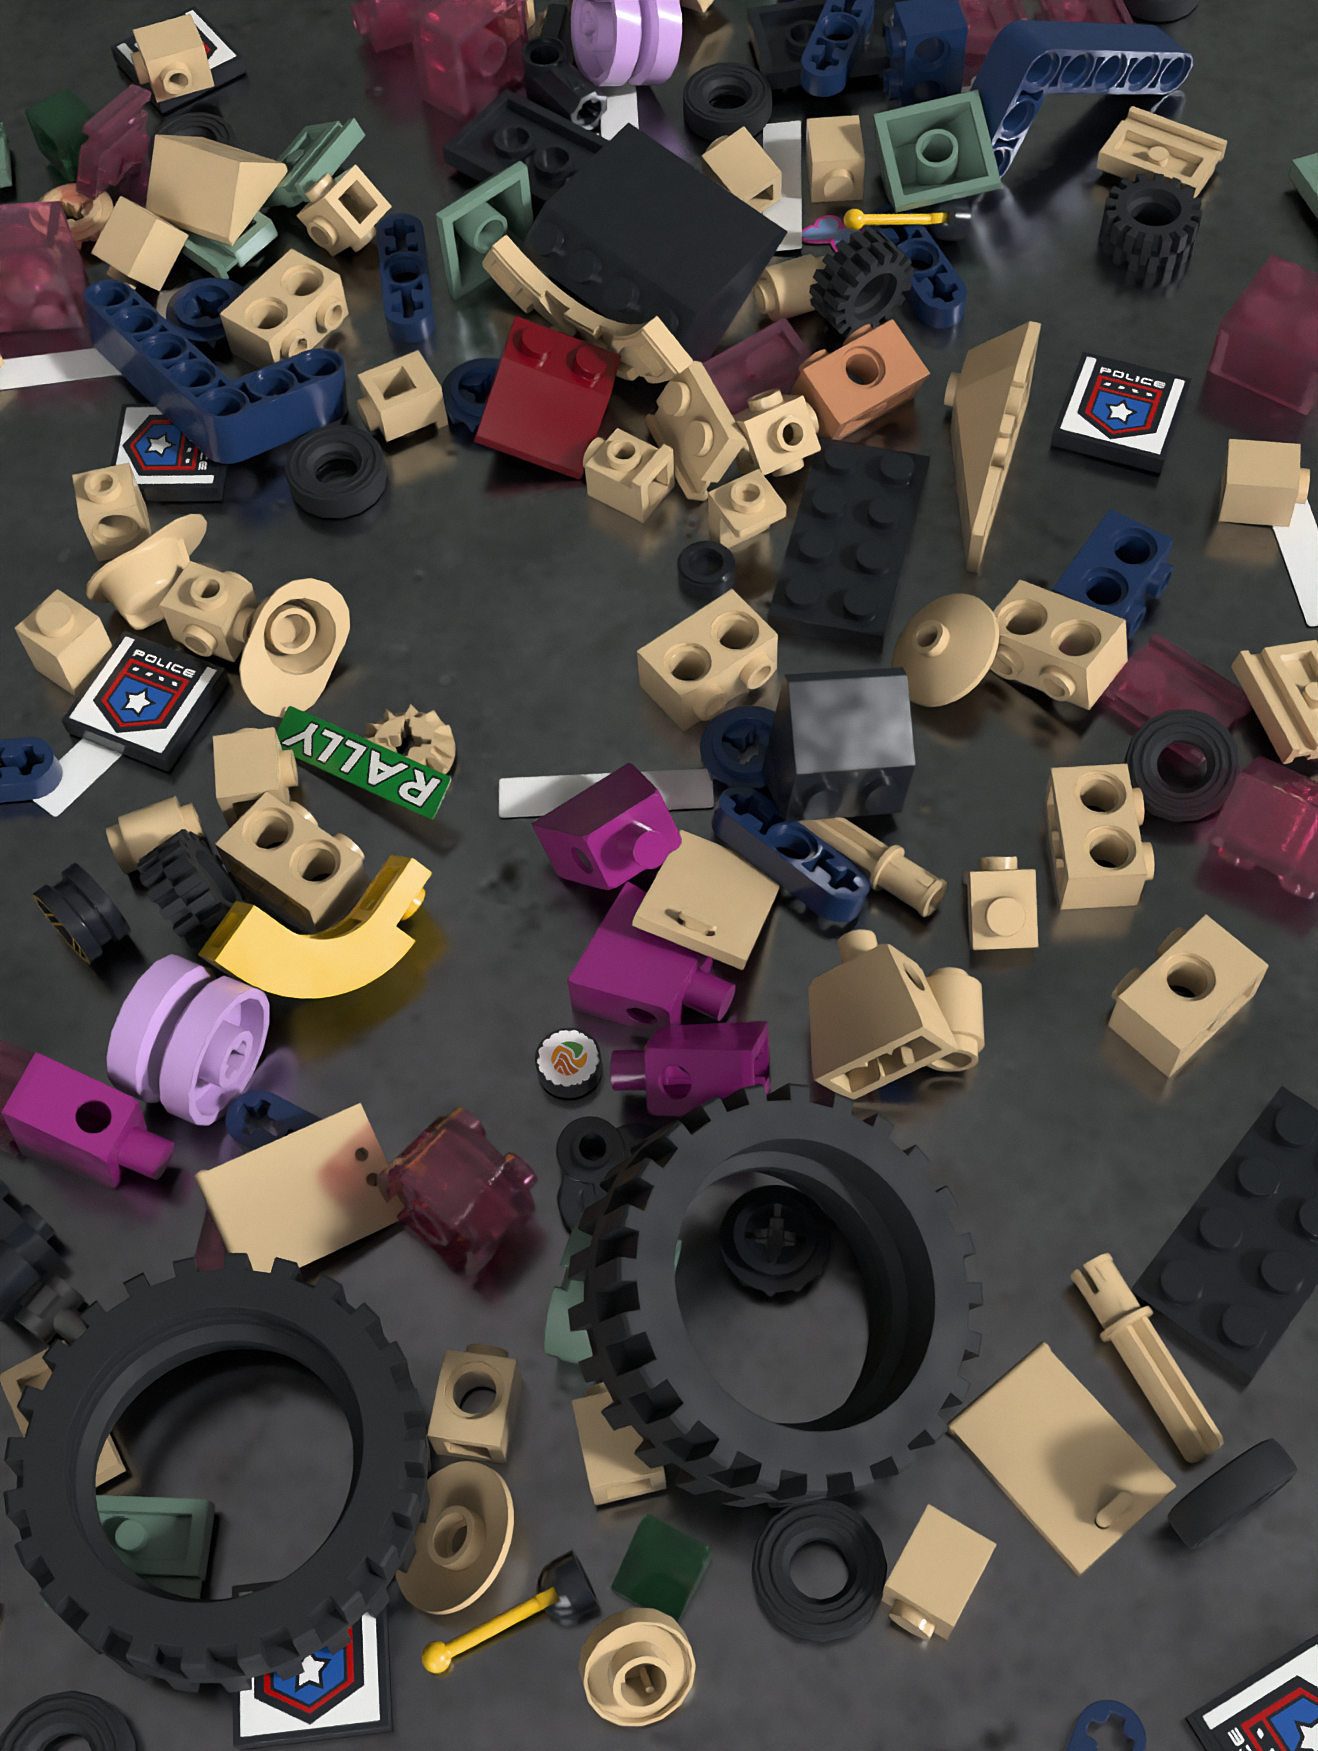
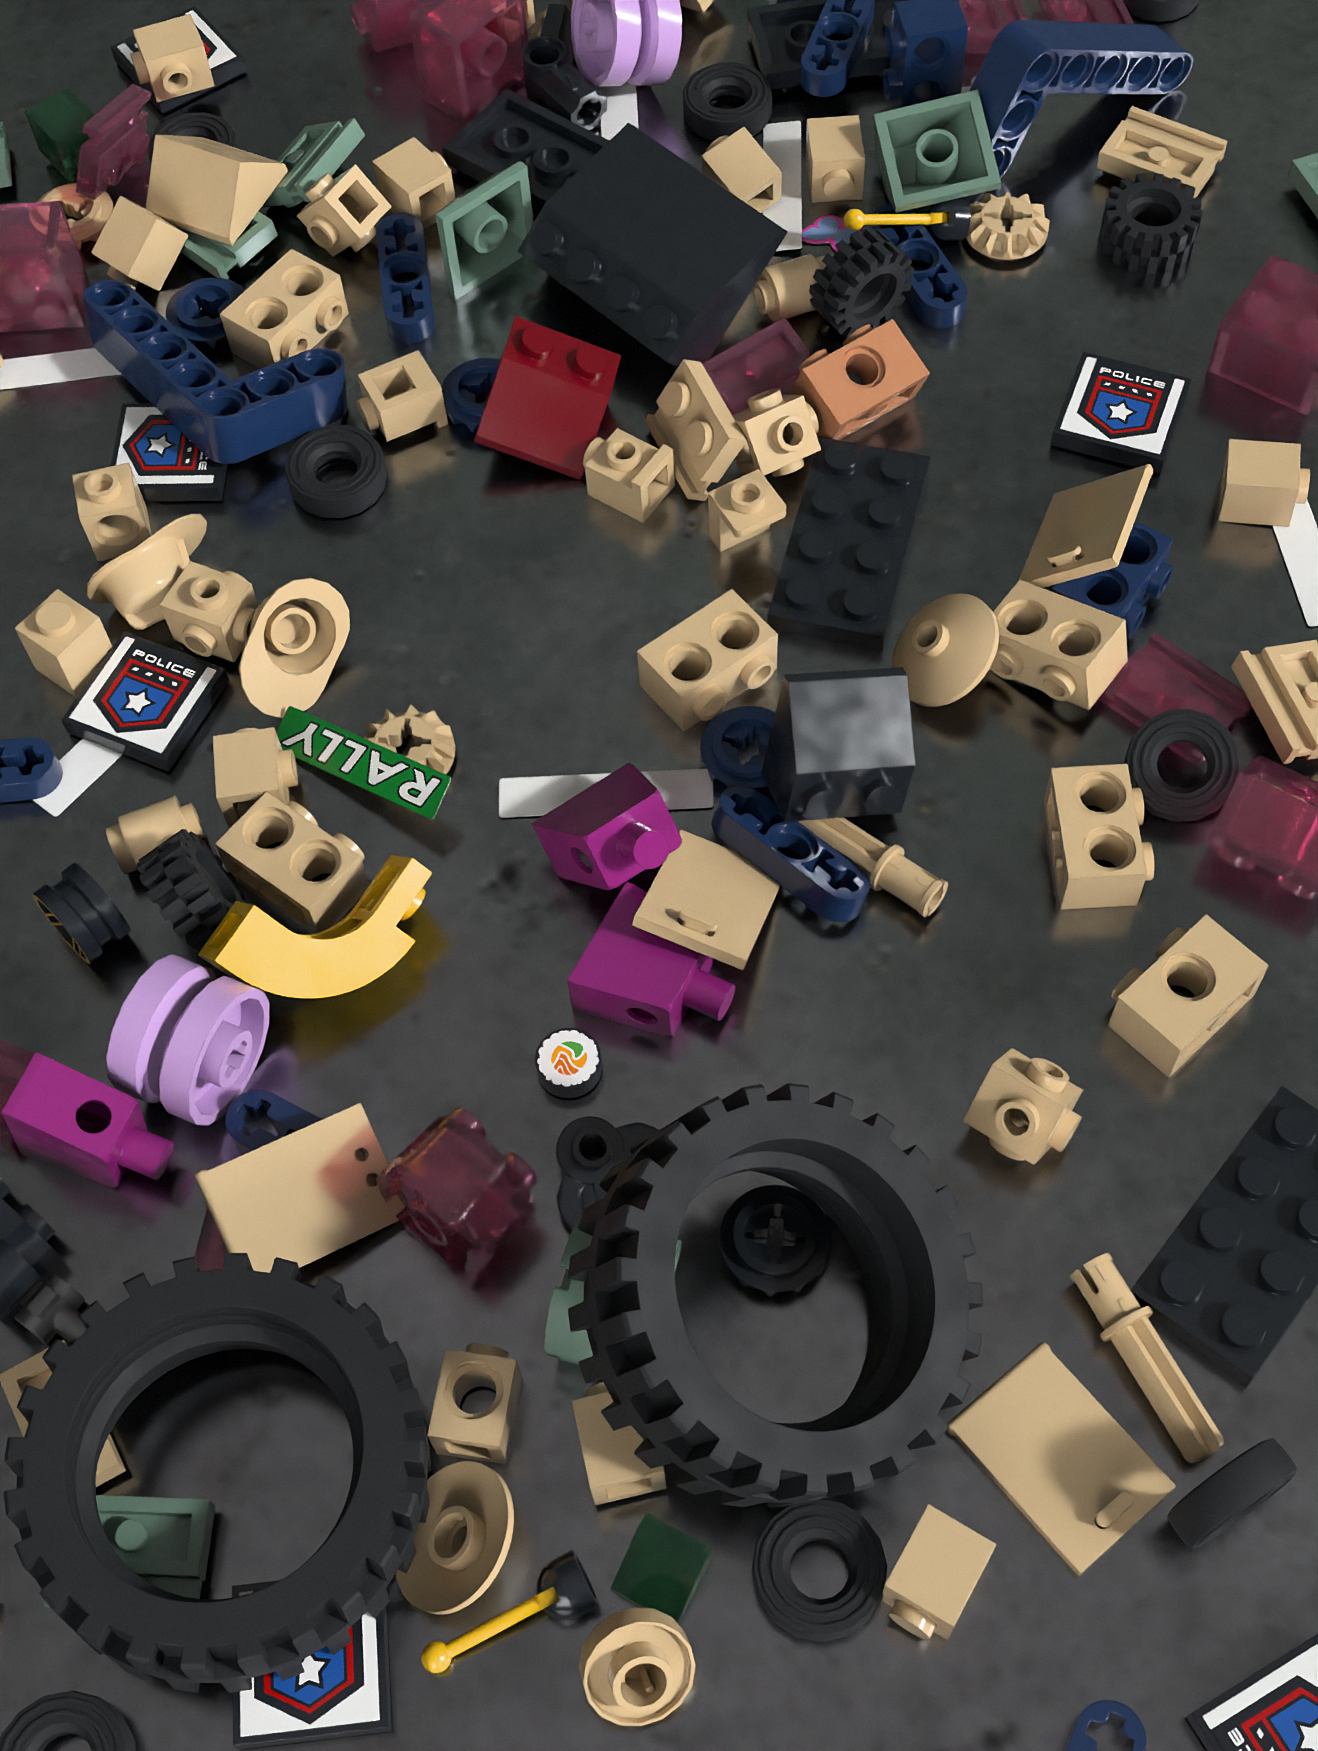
tan tile [482,234,694,383] -> none
magenta torso [610,1021,771,1117] -> none
black tile [677,541,735,599] -> none
tan torso [808,930,958,1100] -> none
tan brick [926,967,984,1072] -> none
tan wedge [944,321,1041,573] -> none
tan bracket [963,856,1038,950] -> none
none -> tan brick [372,137,455,229]
none -> tan brick [963,1048,1083,1165]
none -> tan gear [966,190,1050,260]
none -> tan container [1018,464,1153,588]

